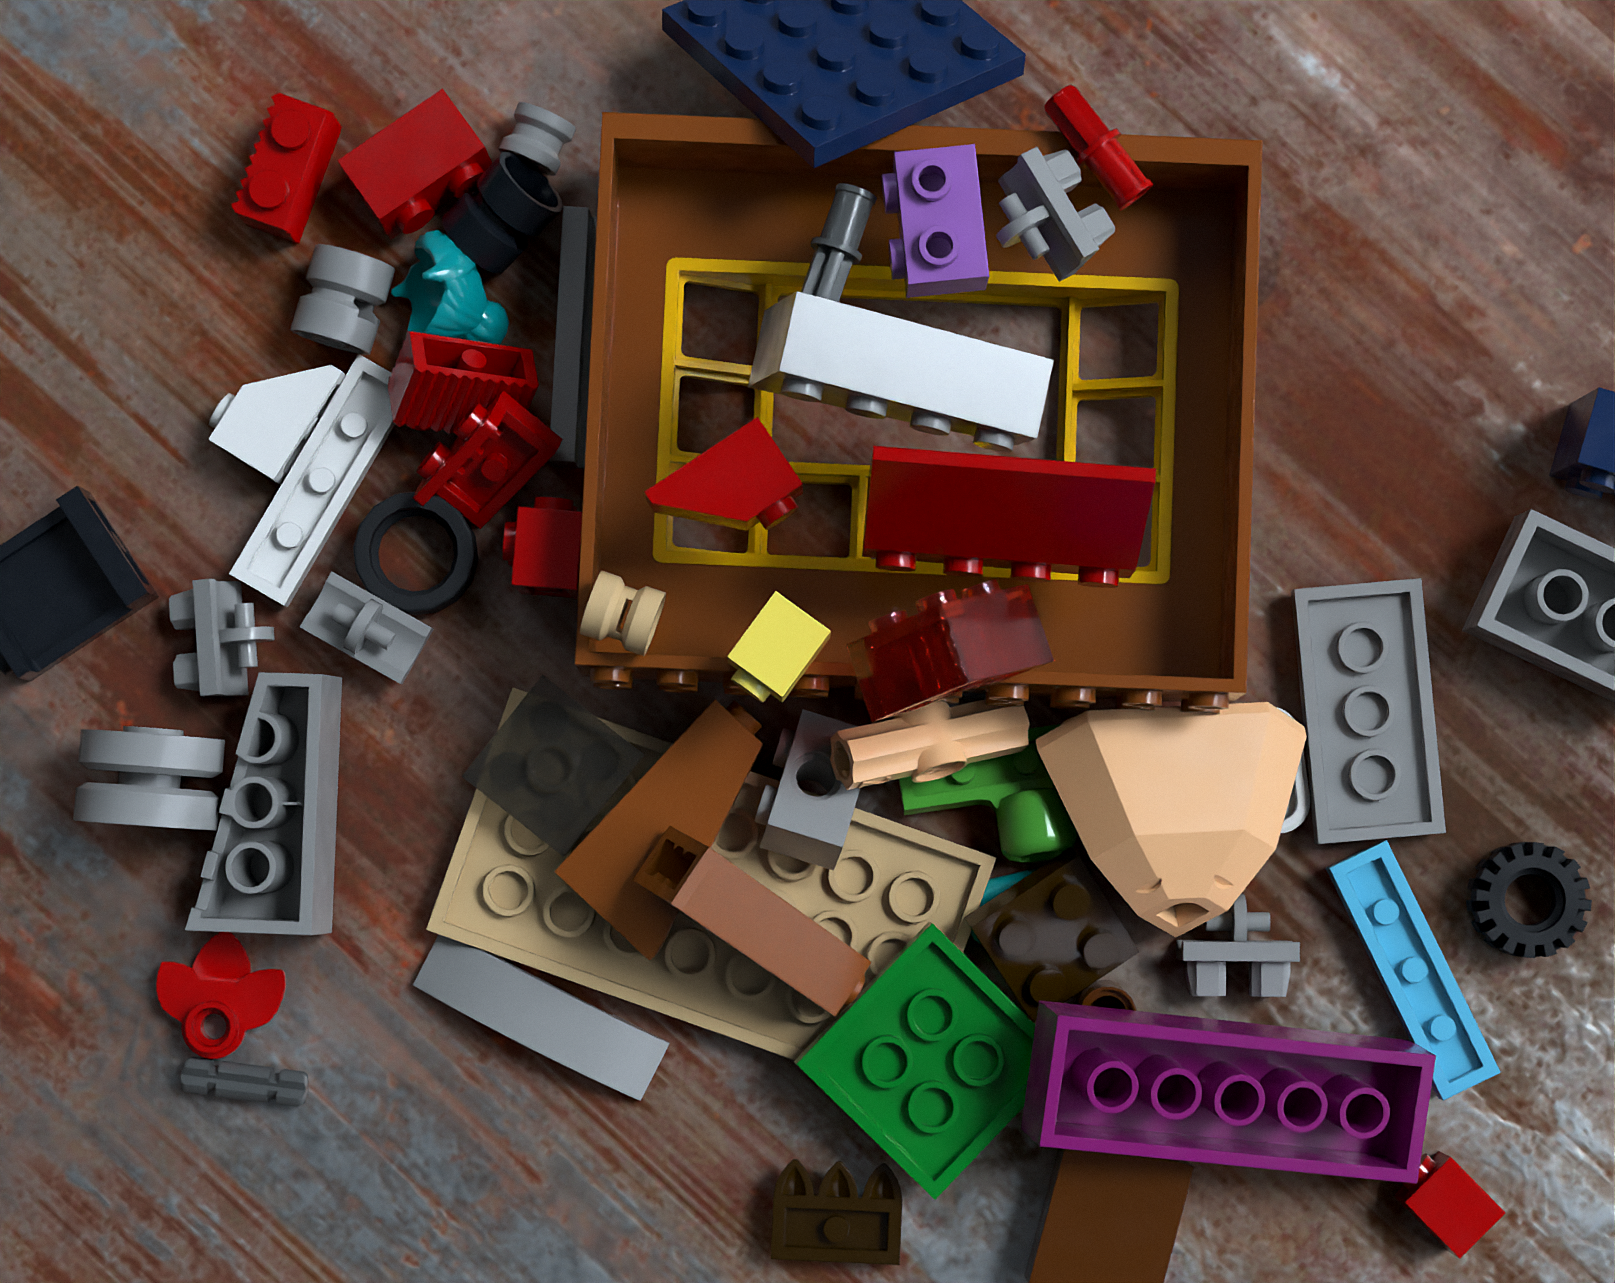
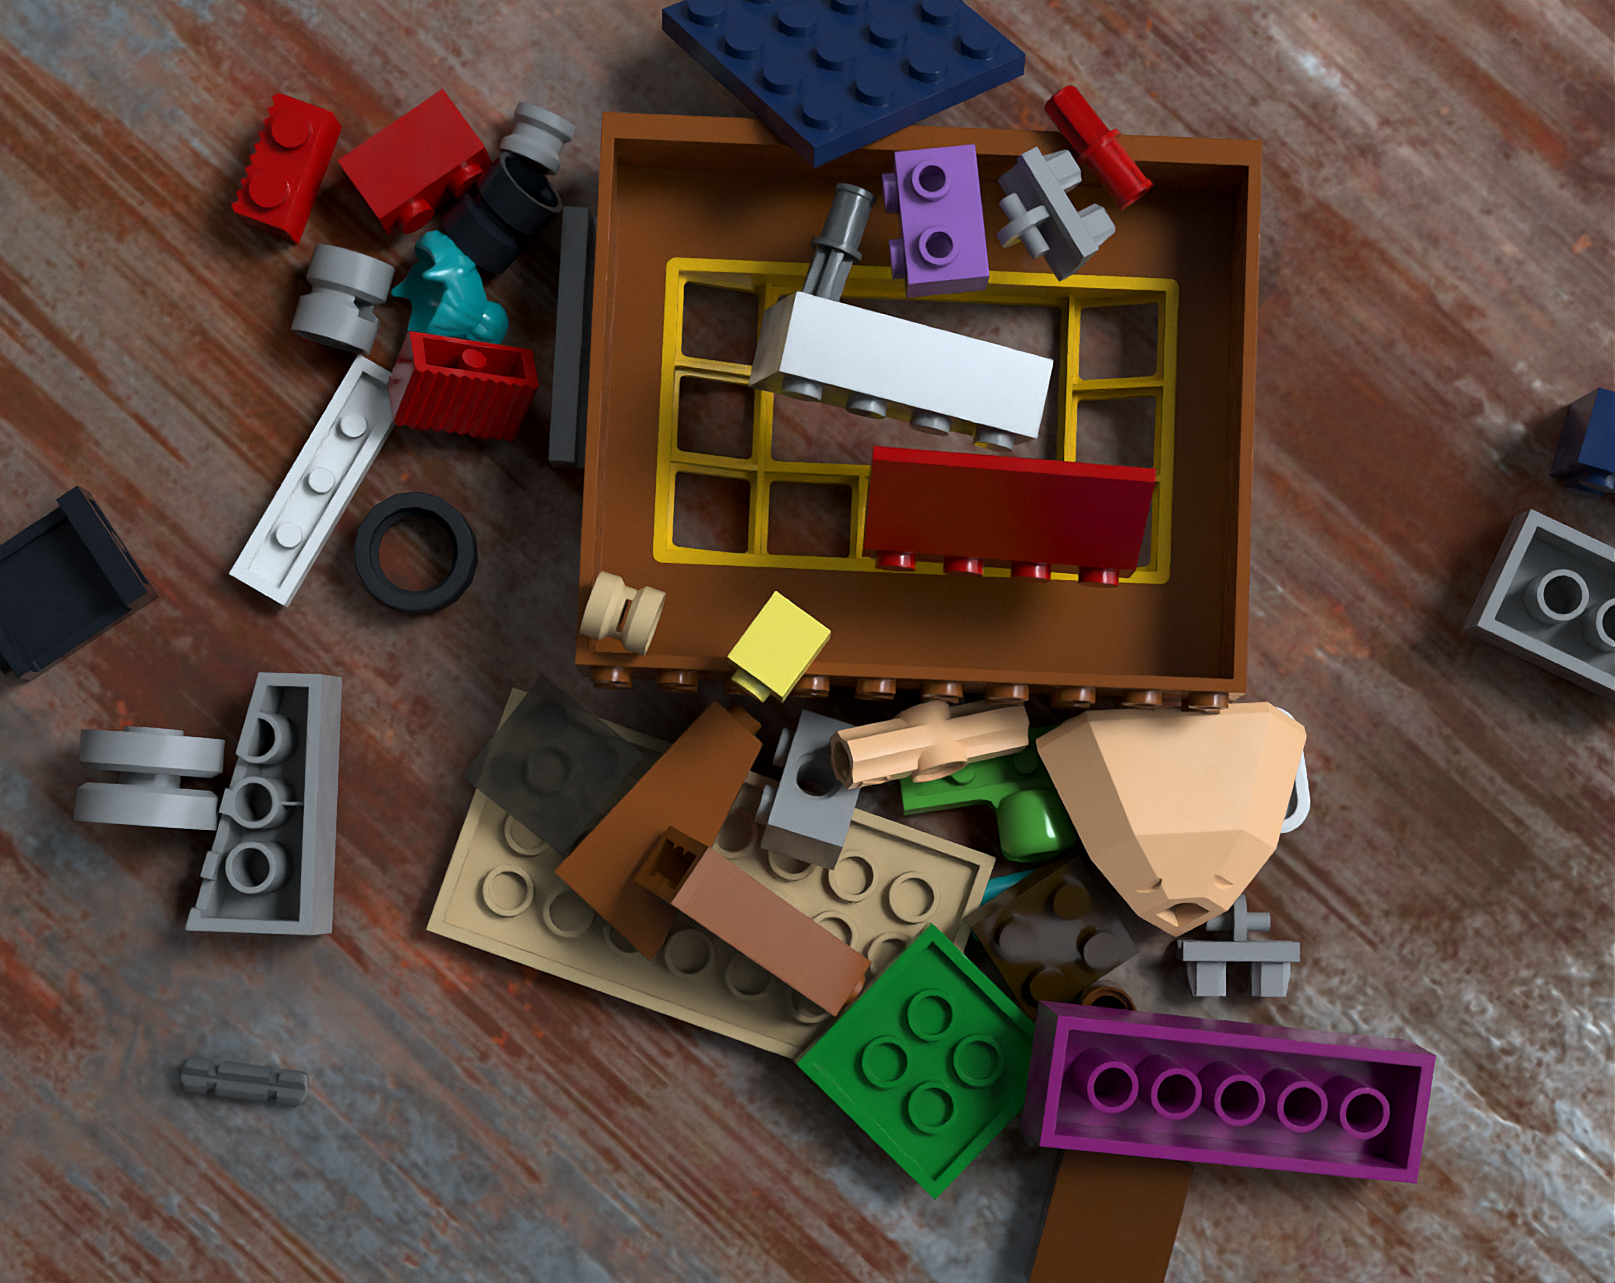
red plate [156,932,286,1059] -> none
light grey hips [169,579,275,697] -> none
white slope [209,365,346,485] -> none
light grey hips [300,571,434,684] -> none
red bracket [412,390,563,529] -> none
light grey slope [413,934,670,1101] -> none
red brick [503,497,582,599] -> none
red slope [644,417,803,531] -> none
dark brown plate [771,1159,903,1265] -> none
clear red brick [846,579,1054,722] -> none
light grey plate [1291,578,1446,844] -> none
medium azure plate [1326,840,1501,1101] -> none
red brick [1394,1151,1505,1259] -> none
black tyre [1466,842,1592,958] -> none

